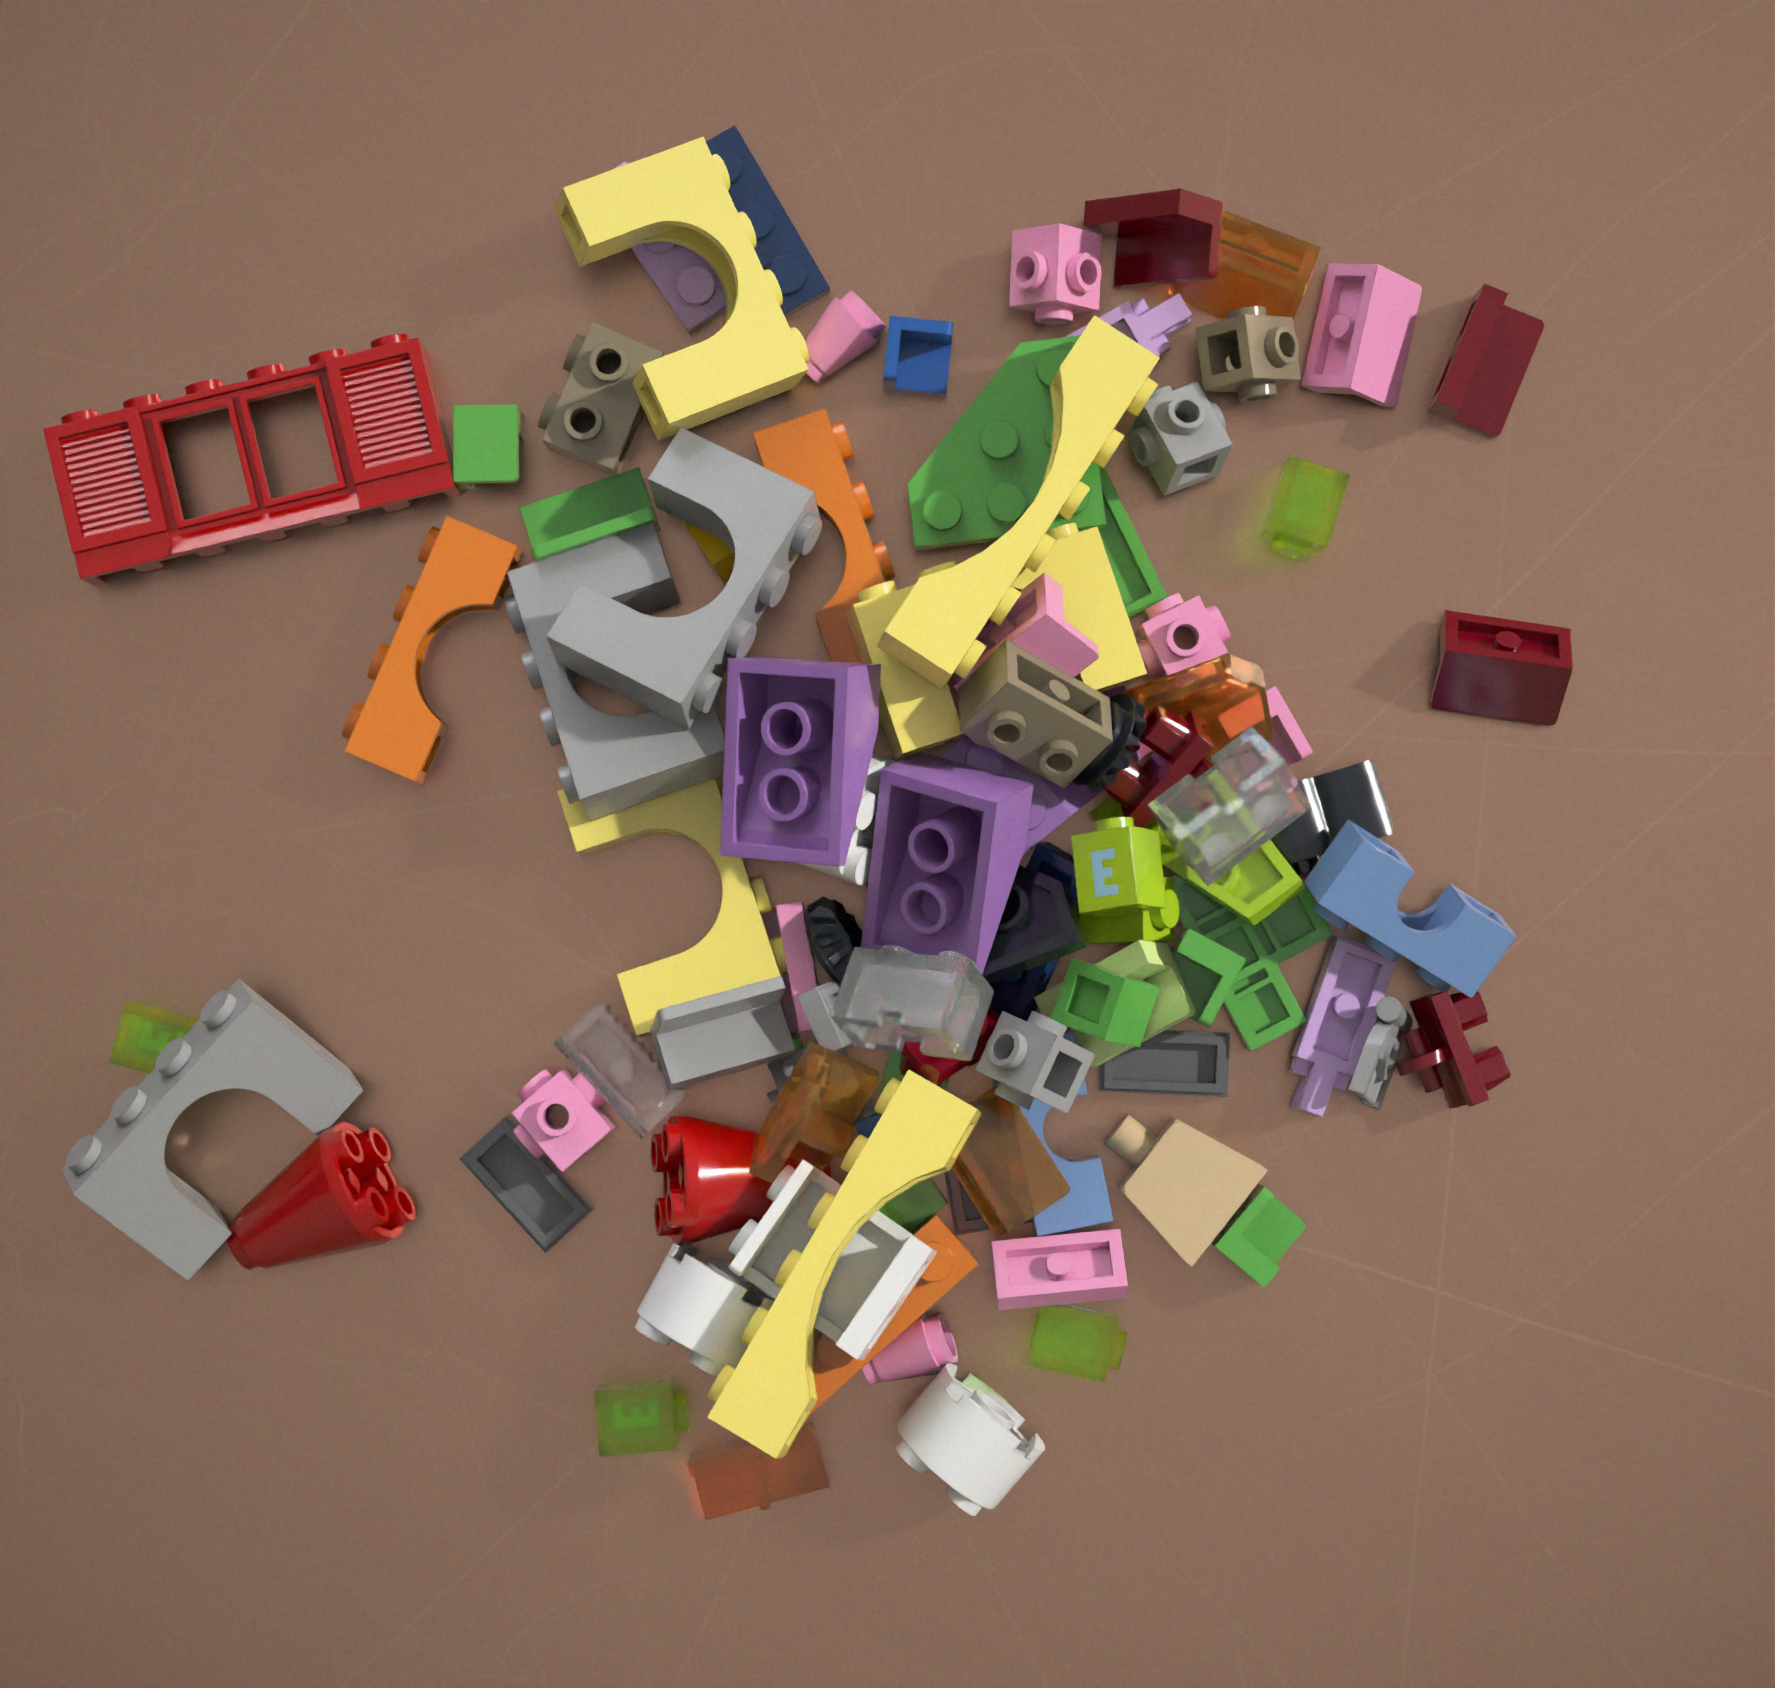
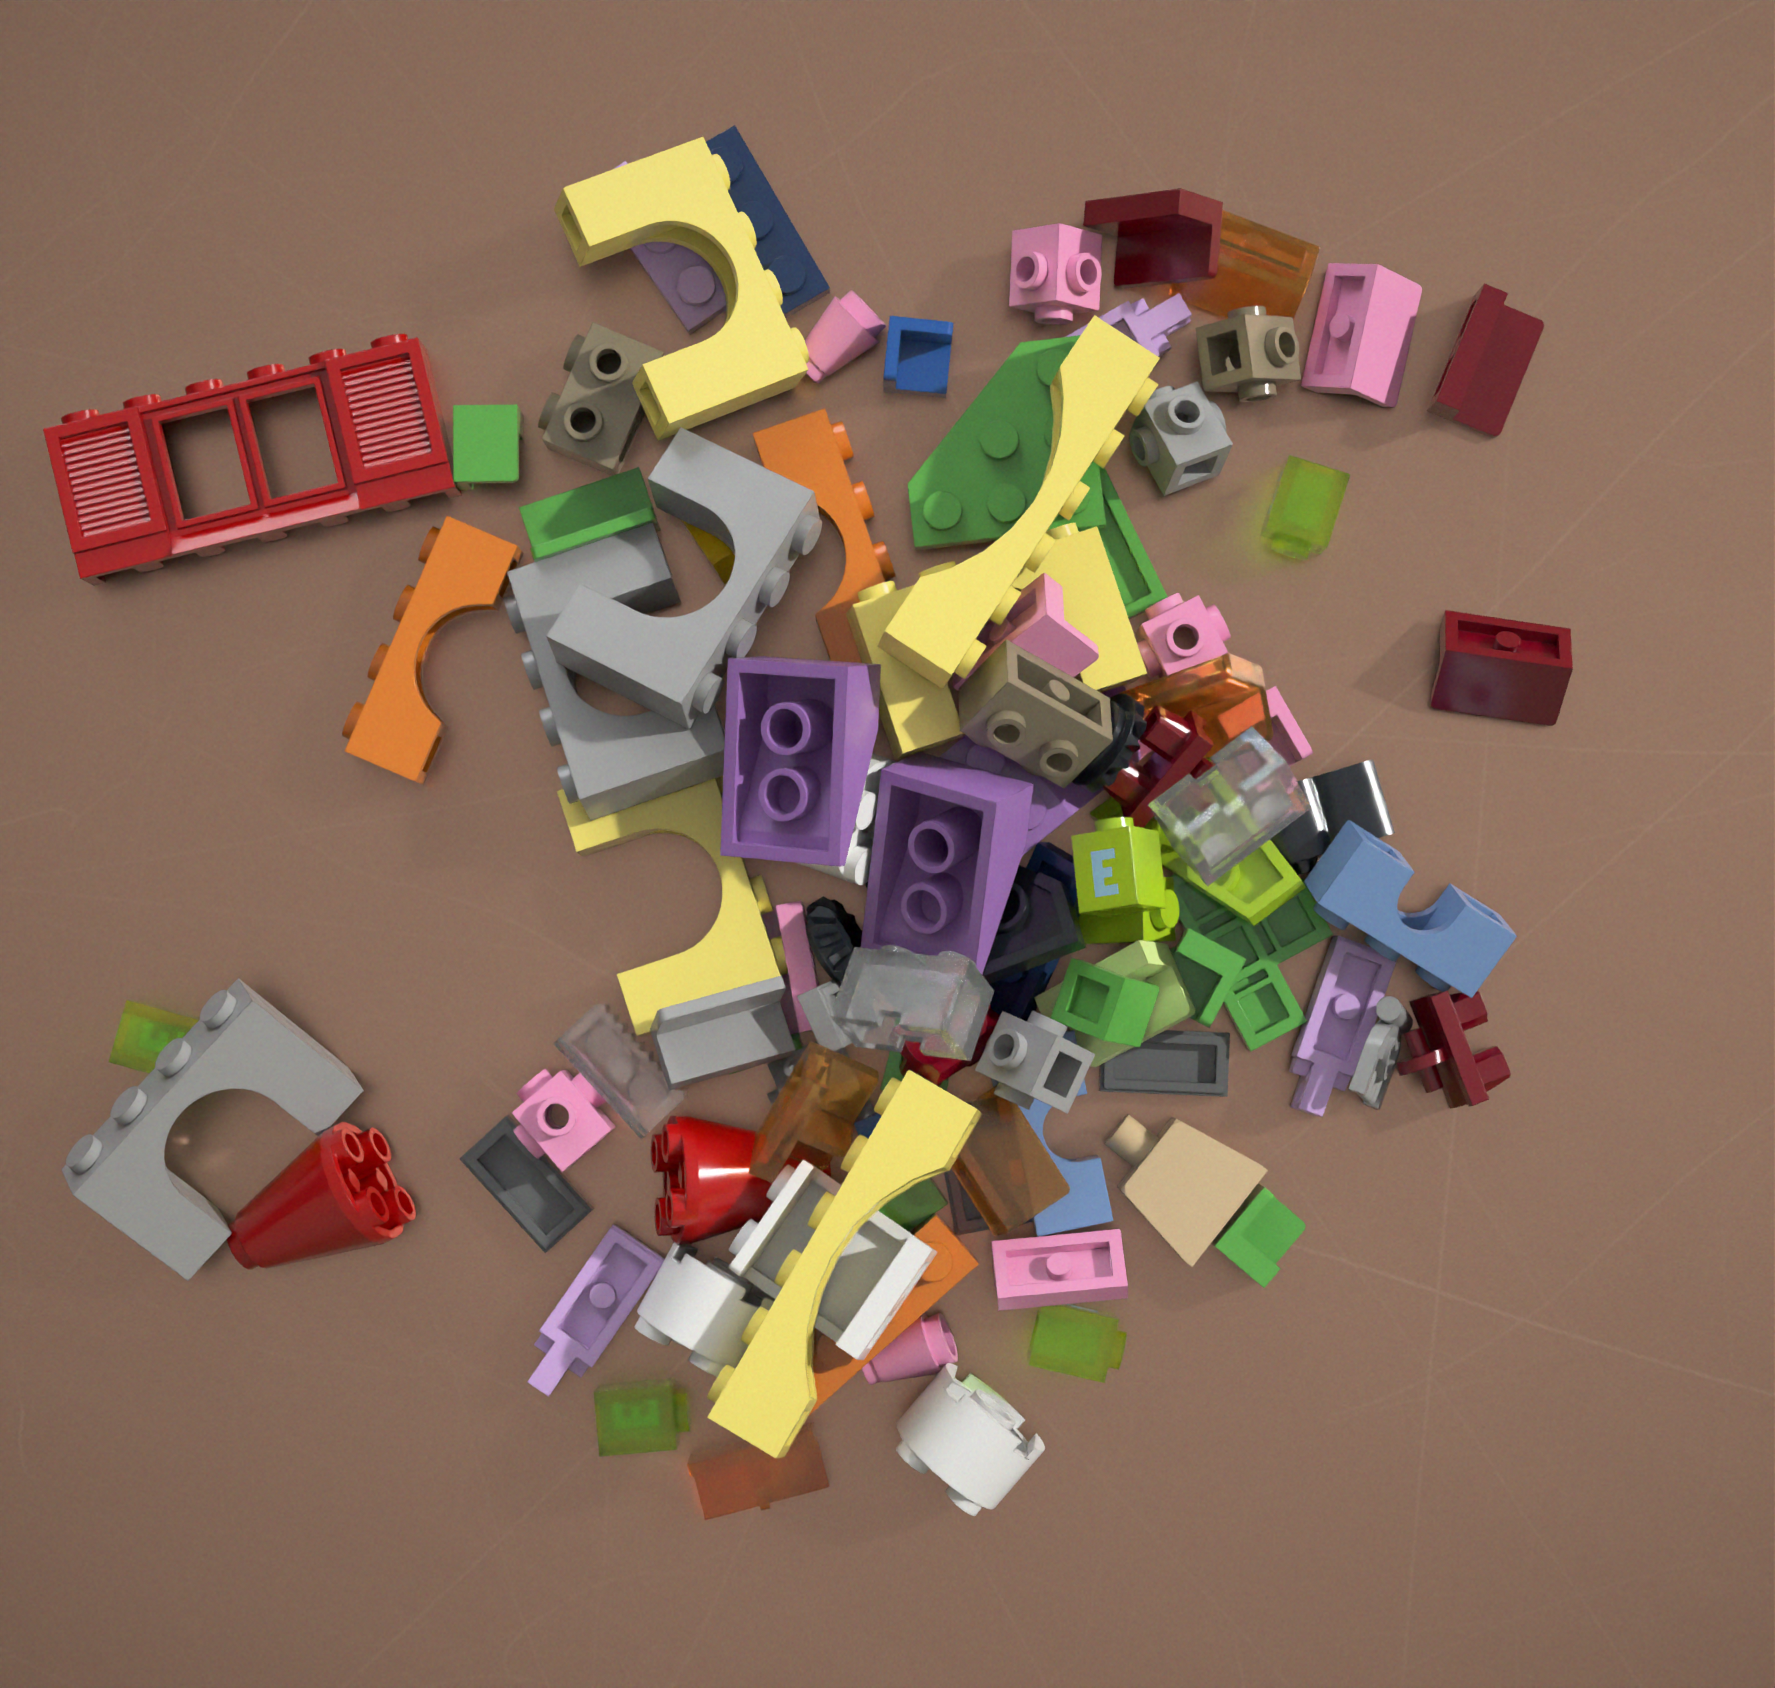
none -> lavender hinge [528,1224,665,1397]

